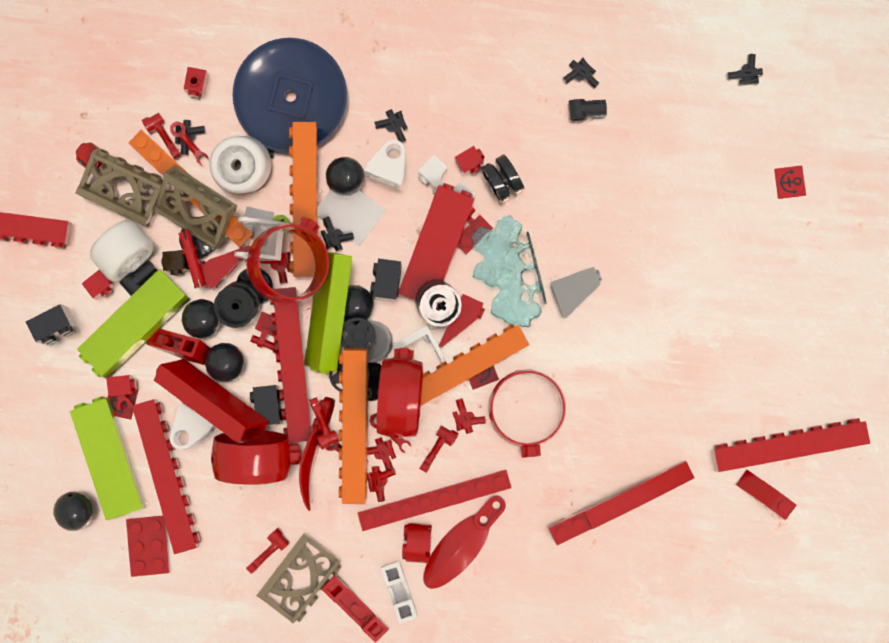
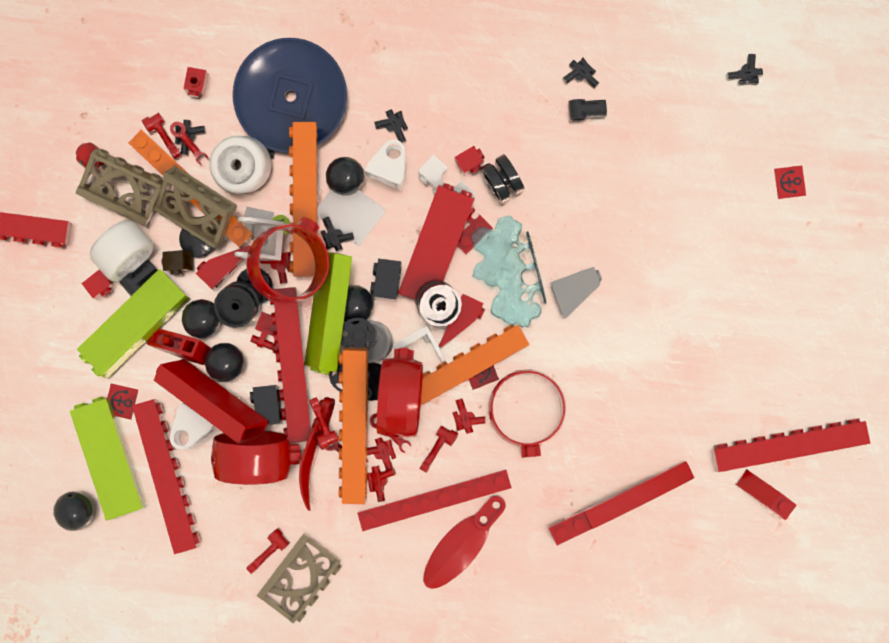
black brick [25,304,78,346] -> none
red brick [106,375,137,410] -> none
red plate [126,515,170,577] -> none
red pin [178,230,206,289] -> none
red slope [321,575,389,643] -> none
white arch [380,561,418,624] -> none
red brick [402,523,432,564] -> none

